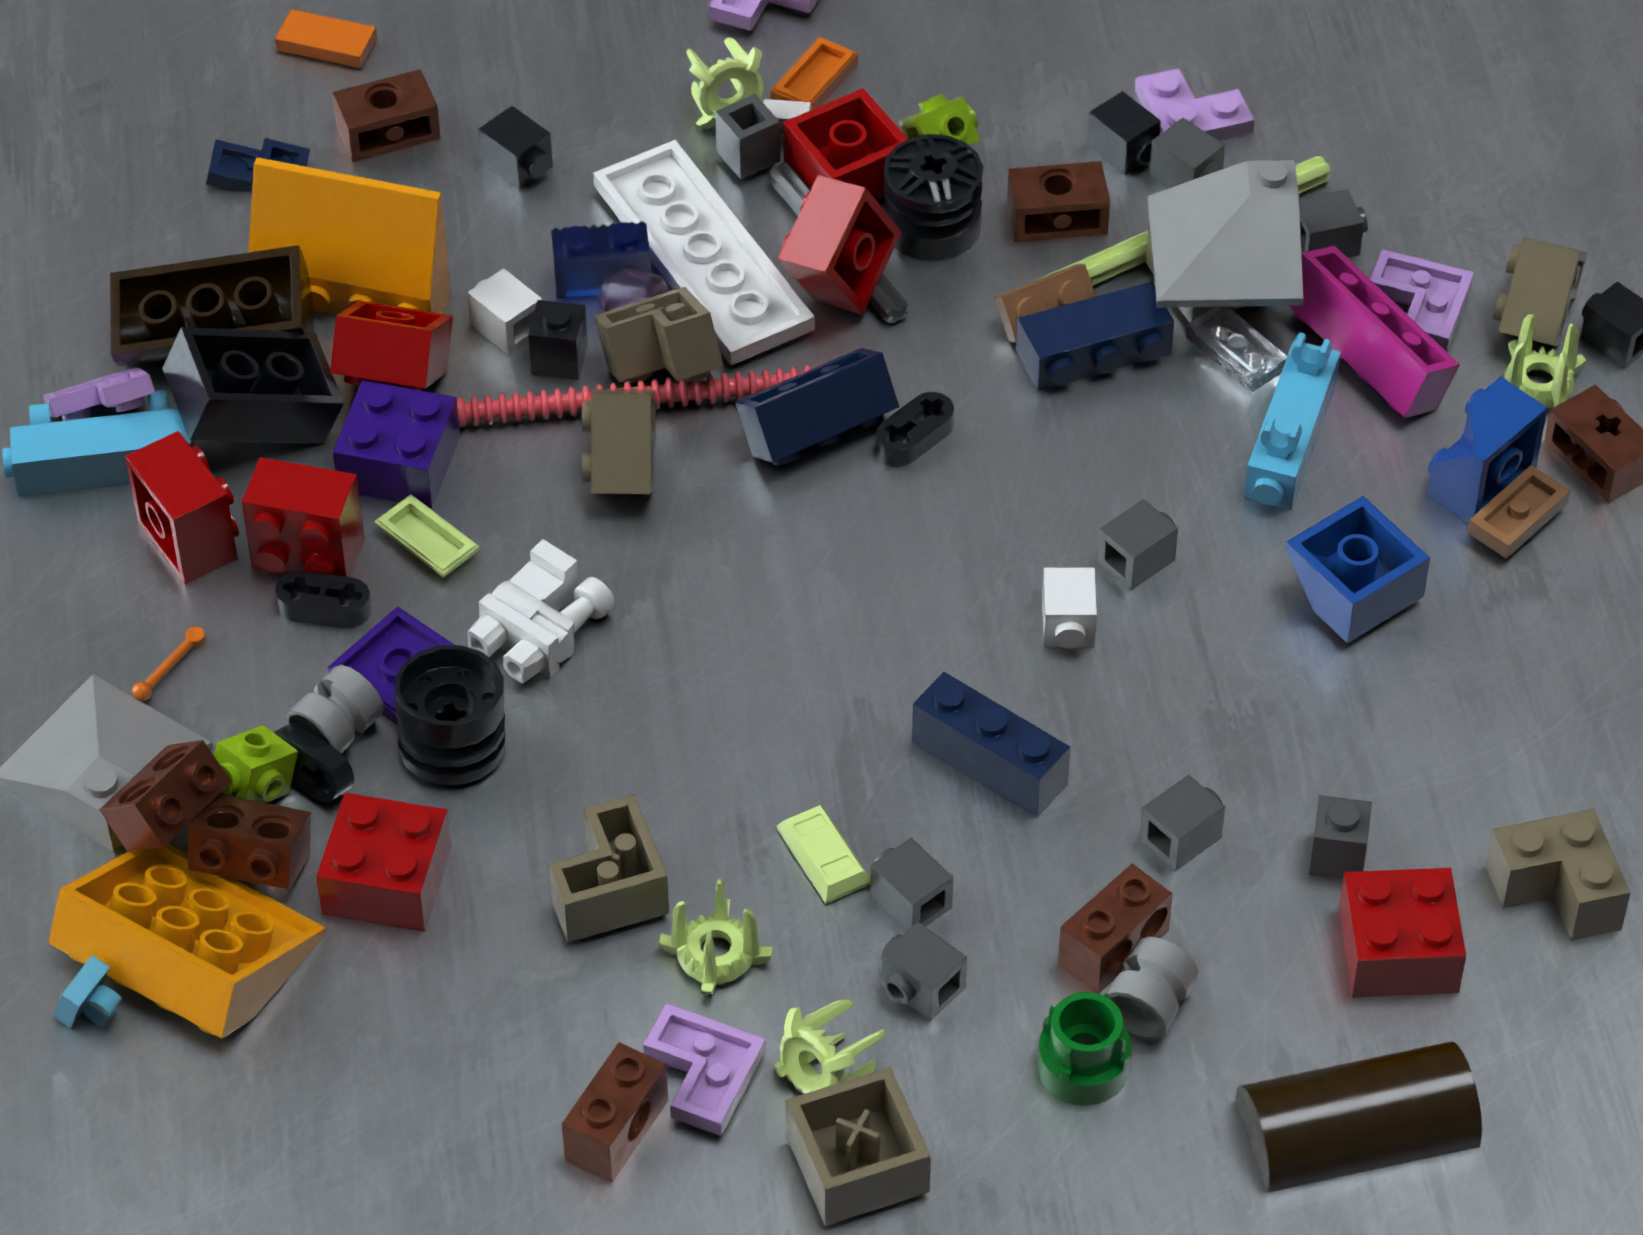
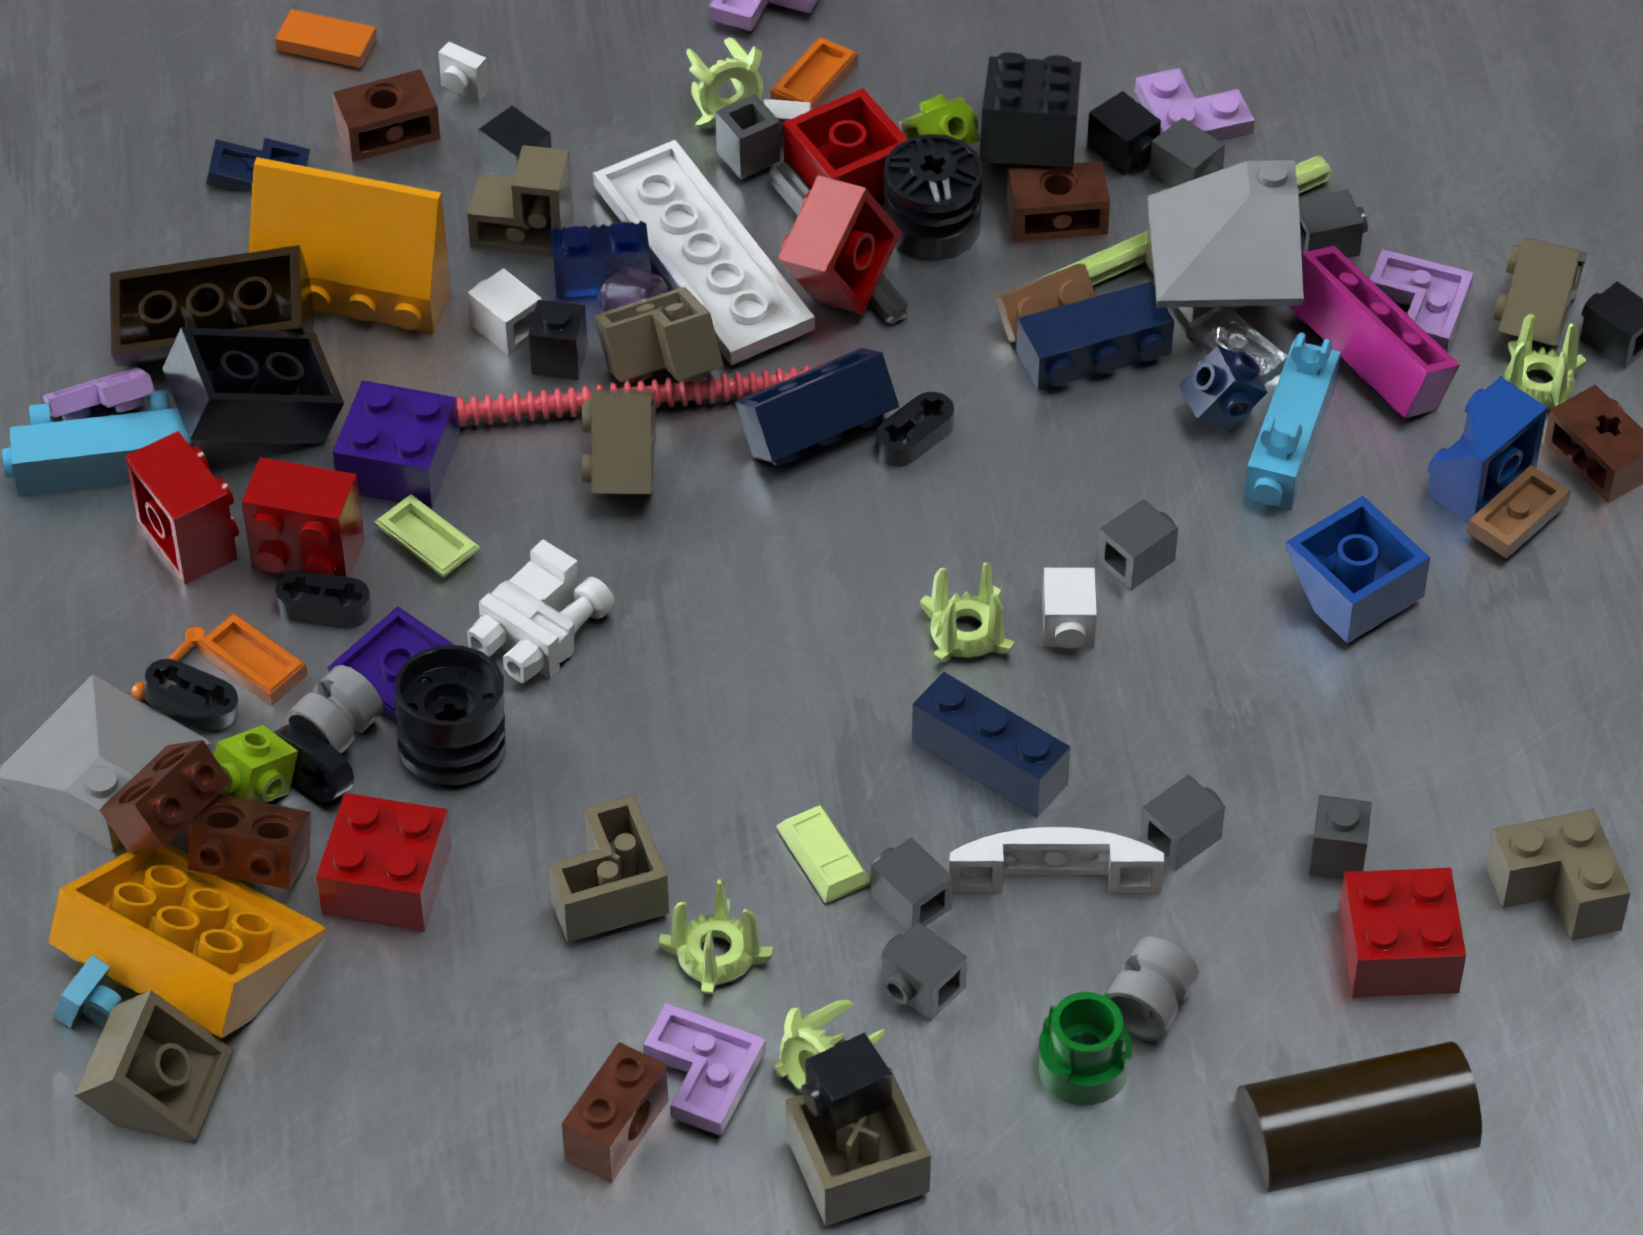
red brick [330,300,454,391] -> none
copper brick [1058,863,1173,994] -> none
none -> dark tan slope [74,990,233,1142]
none -> black beam [143,659,238,731]
none -> orange tile [198,613,308,706]
none -> white plate [438,41,489,102]
none -> dark tan brick [467,145,573,257]
none -> black brick [801,1032,892,1132]
none -> yellowish green piece [919,561,1016,662]
none -> white slope [949,827,1164,893]
none -> black brick [980,52,1082,168]
none -> dark blue brick [1179,346,1268,431]

